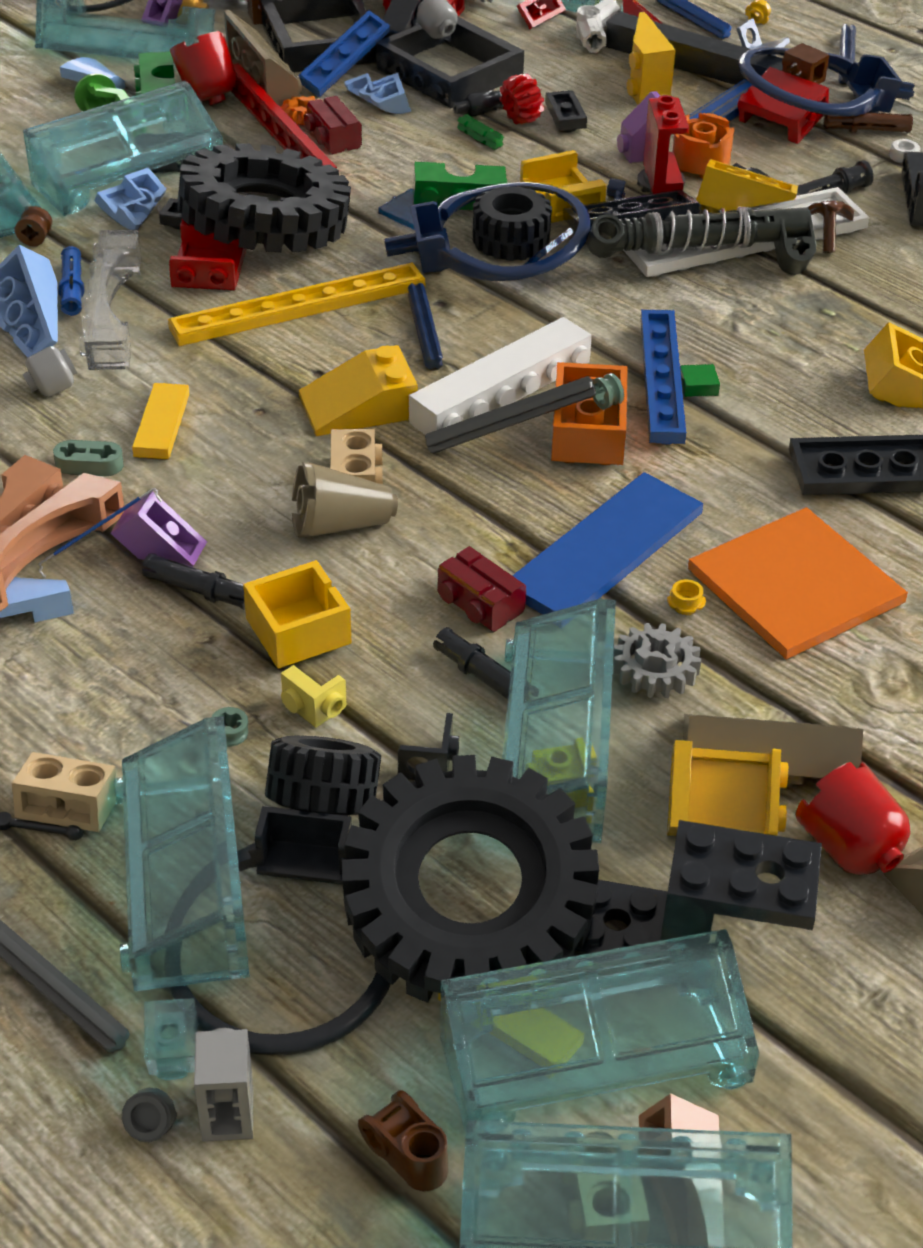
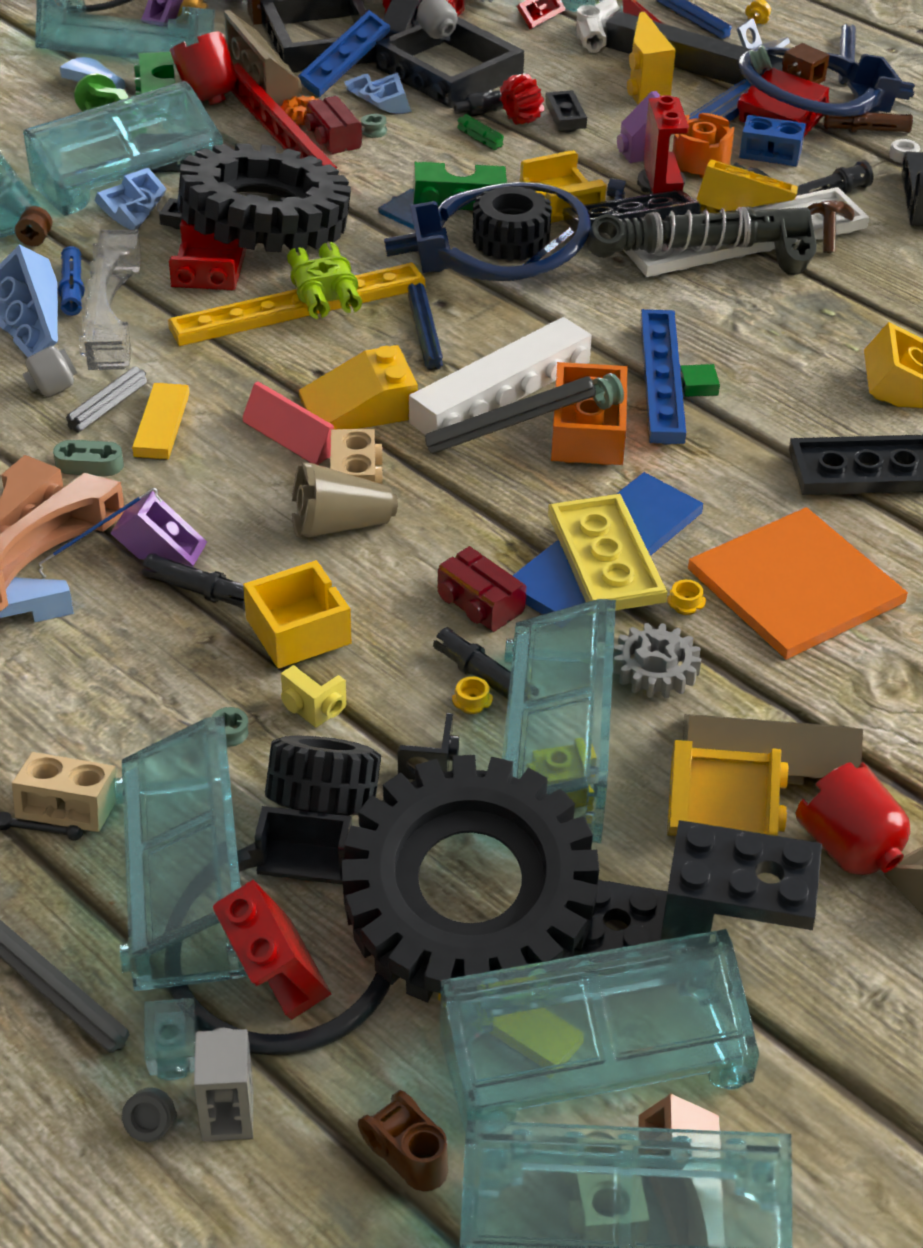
none -> axle [66,367,147,432]
none -> red panel [213,879,332,1020]
none -> coral slope [243,382,334,465]
none -> lime pin [287,242,362,319]
none -> sand green bush [361,114,387,138]
none -> yellow plate [452,676,493,714]
none -> light yellow tile [548,494,668,614]
none -> blue brick [739,115,806,167]
none -> sand green bush [749,45,772,75]

